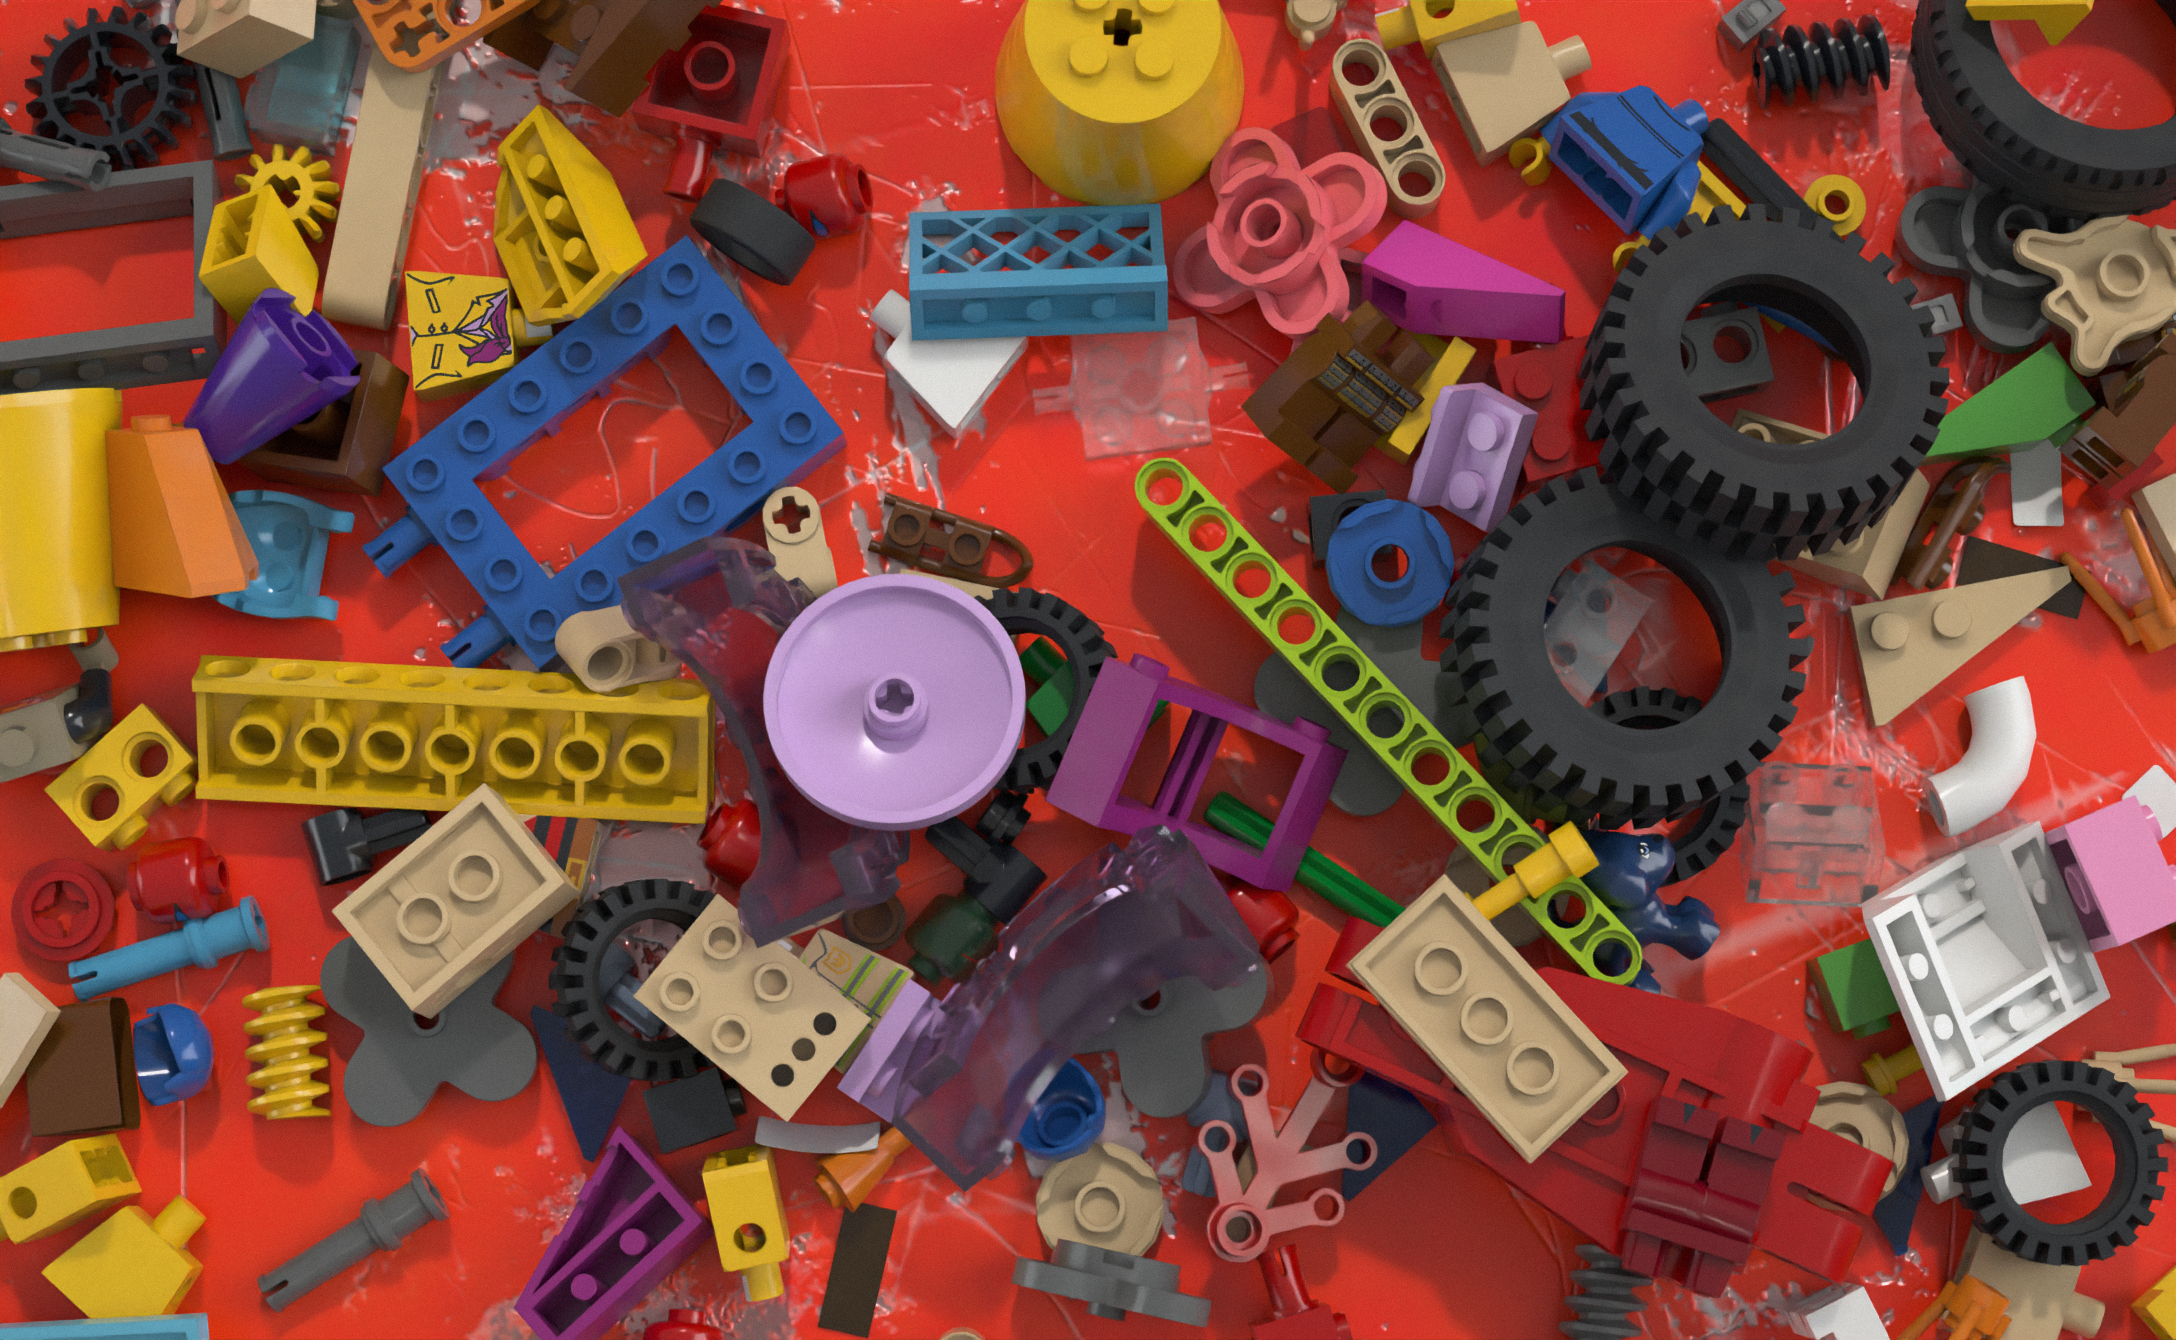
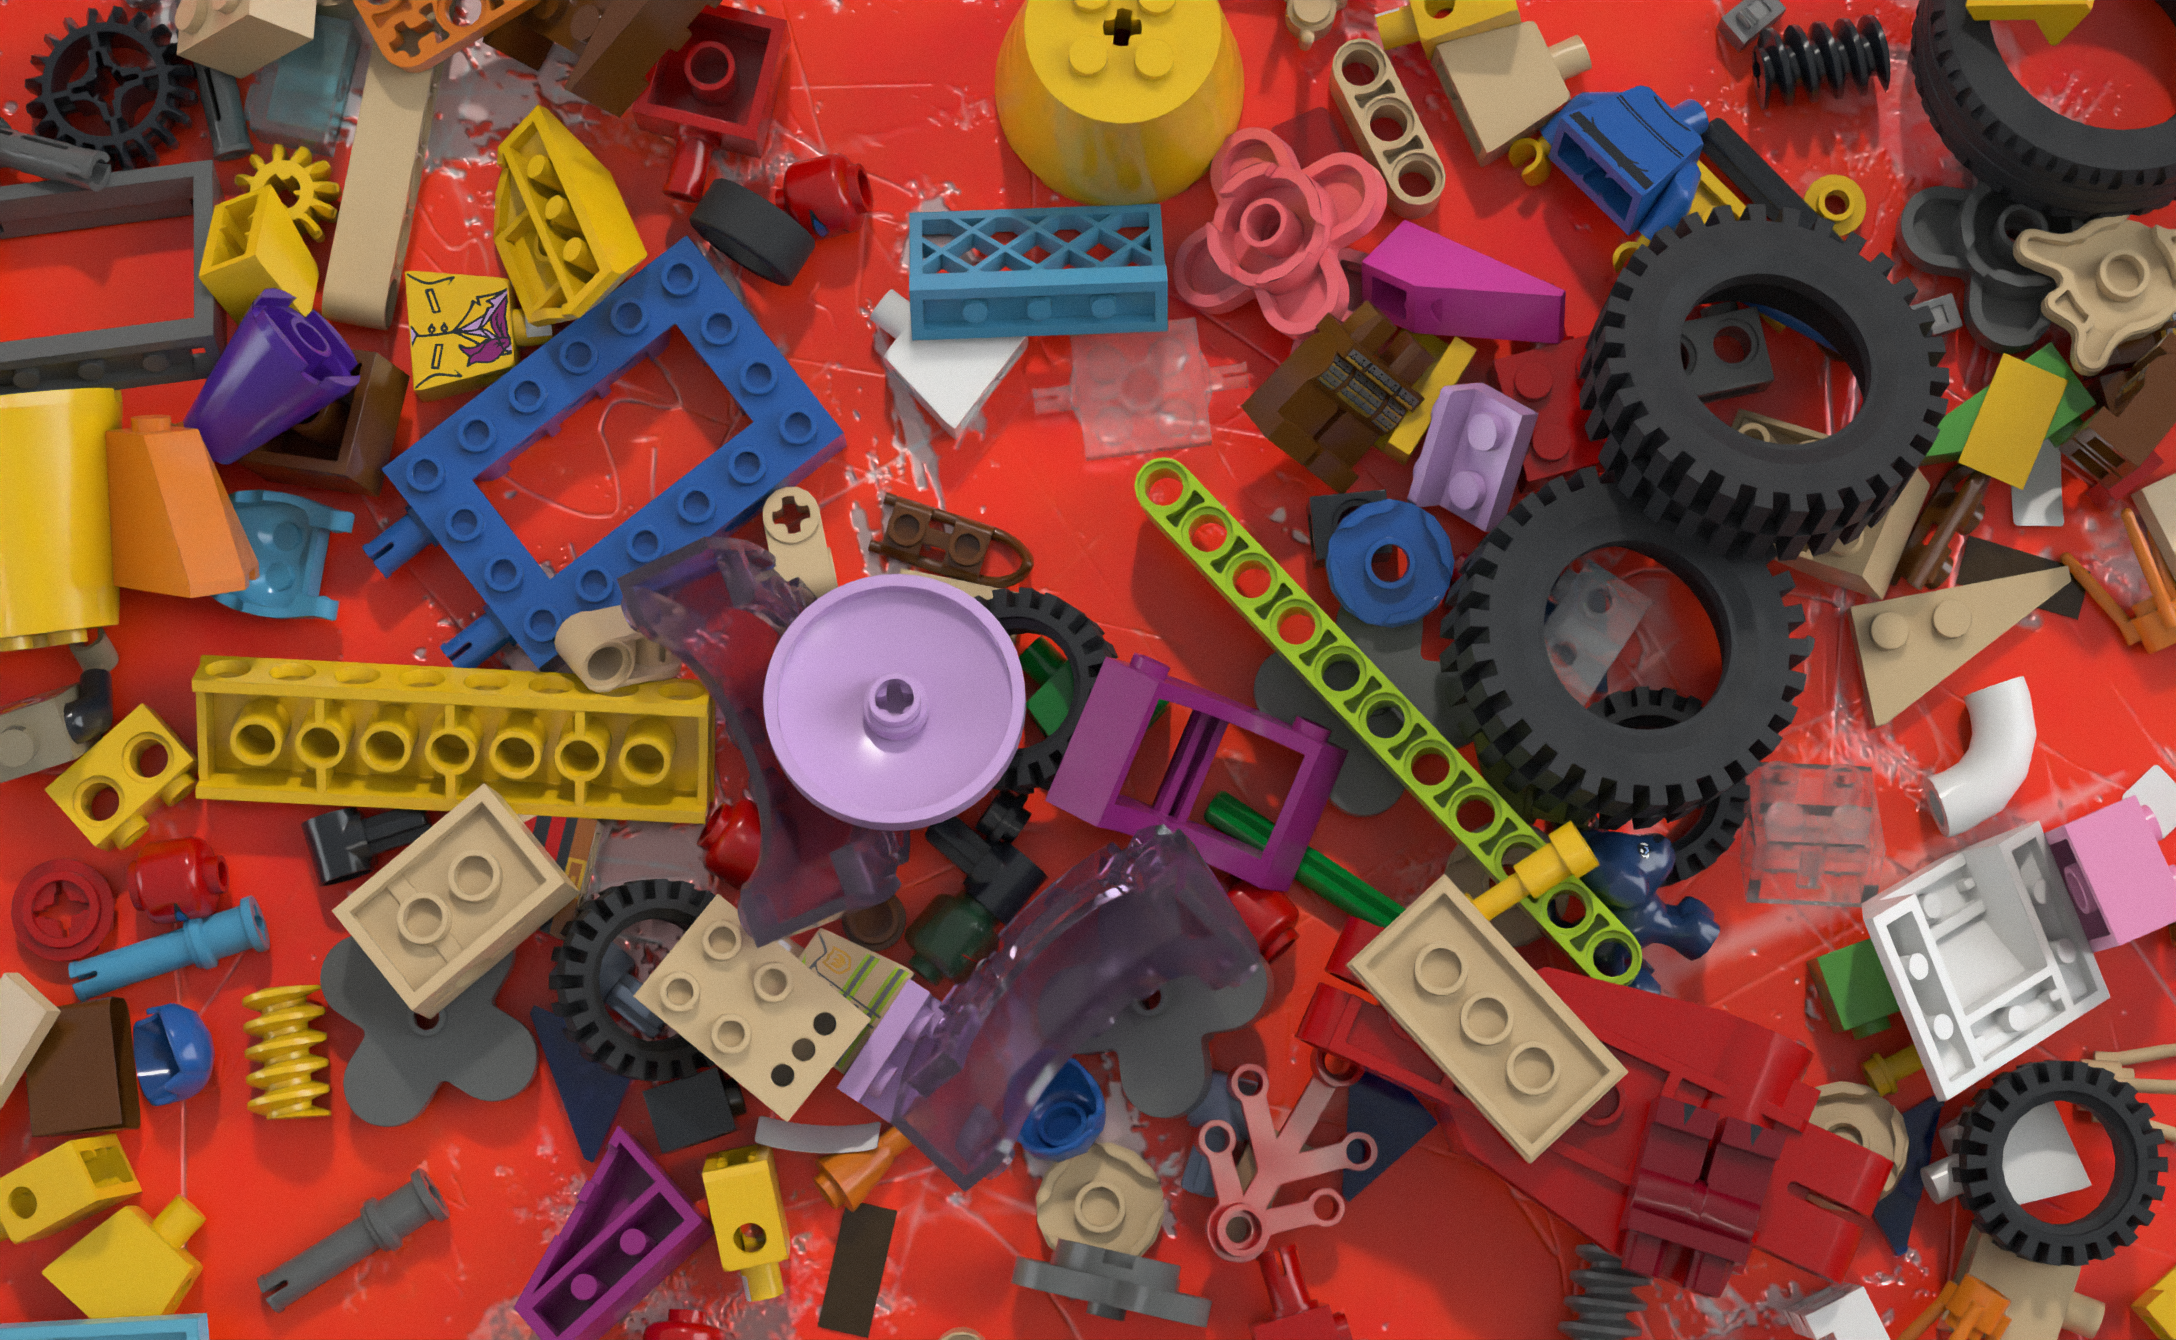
none -> yellow sticker [1958,353,2069,490]

